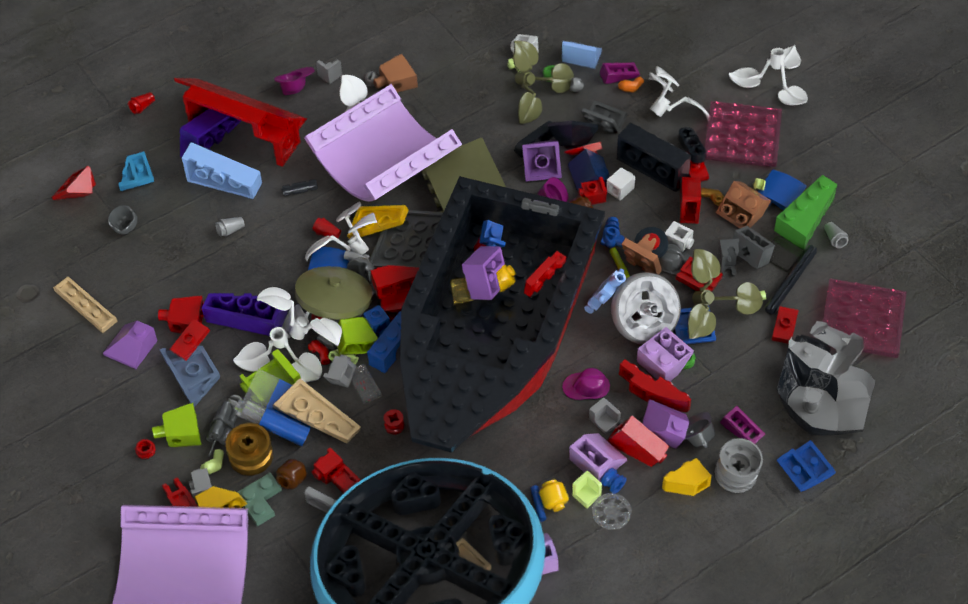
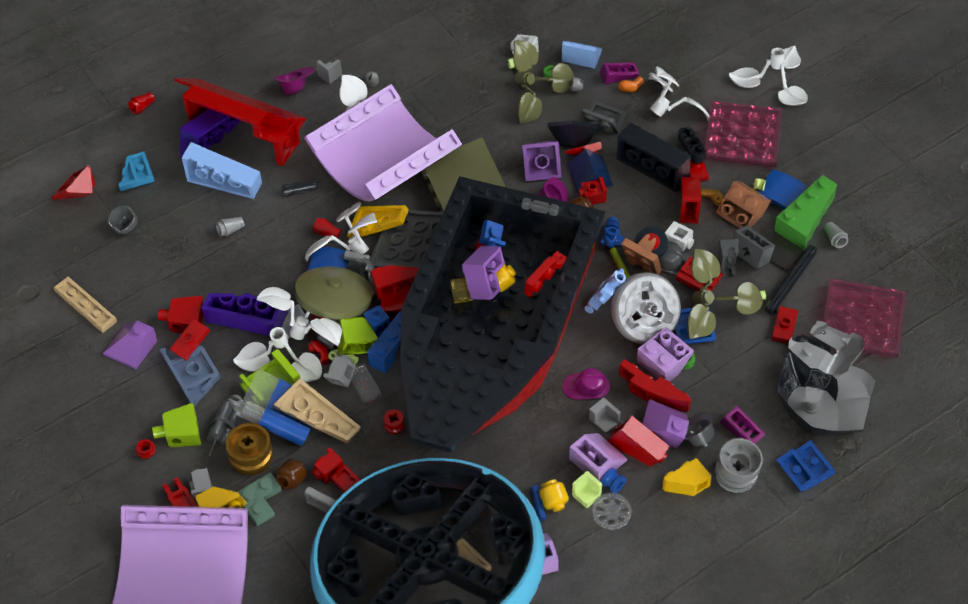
yellowish green arm [200,449,224,474] -> none
nougat torso [373,54,418,92] -> none
black beam [514,121,554,158] -> none
white brick [606,167,635,201] -> none

